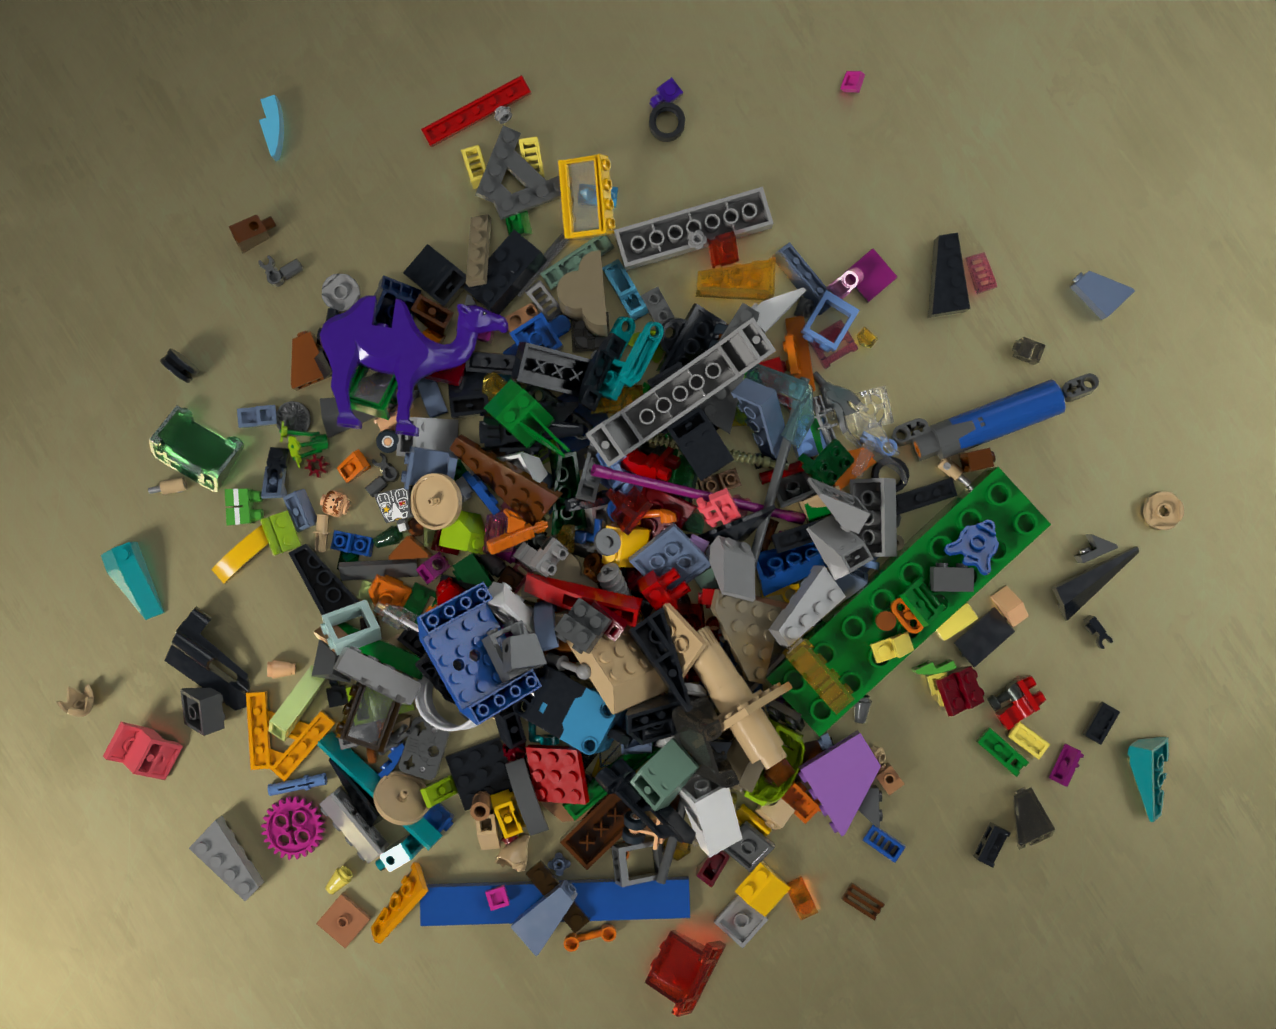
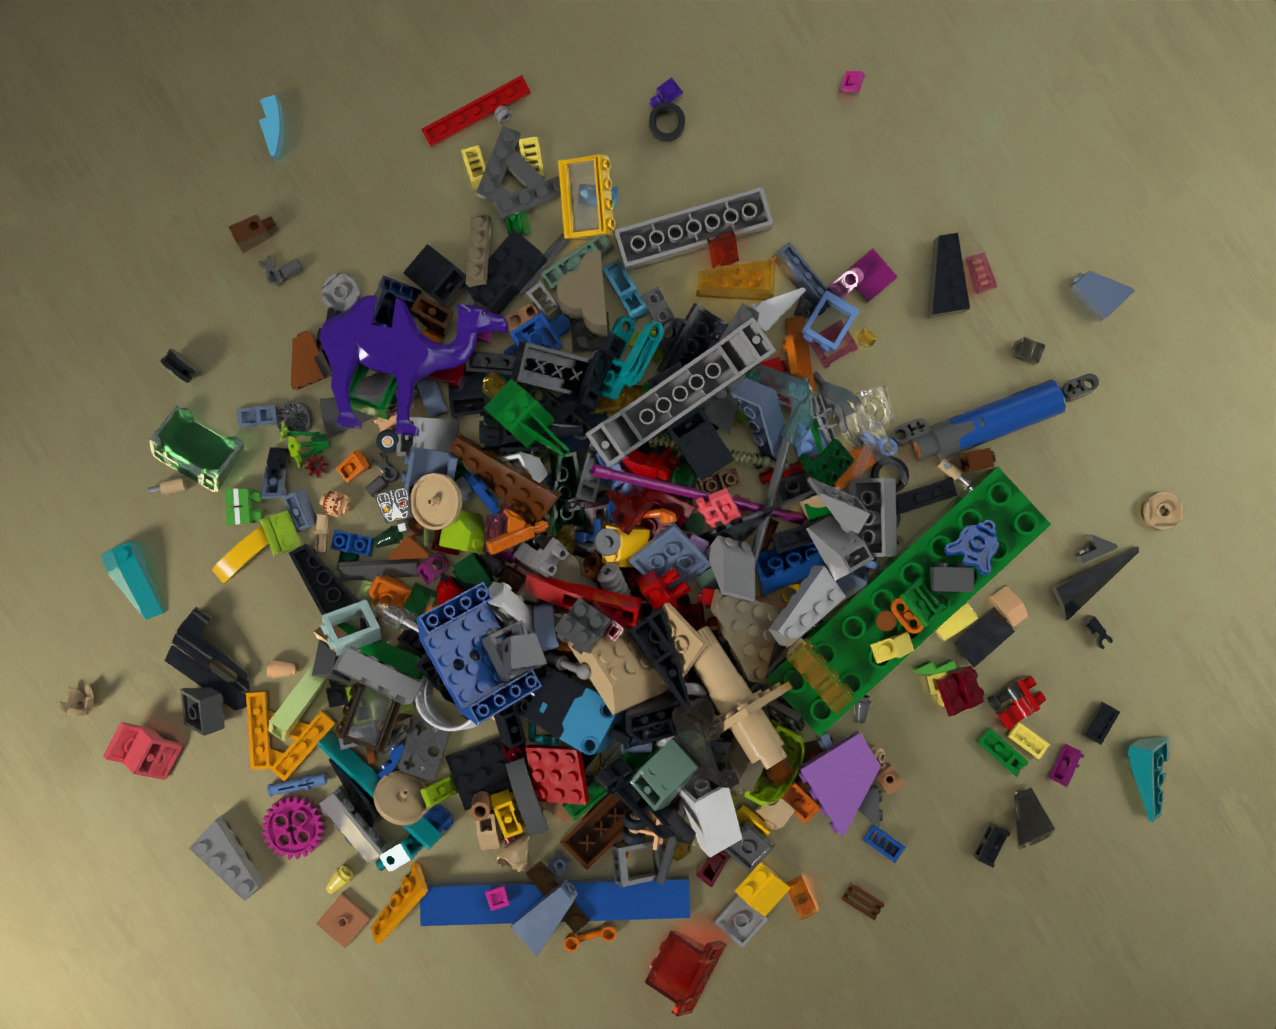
light grey plate [688,230,707,250] -> none

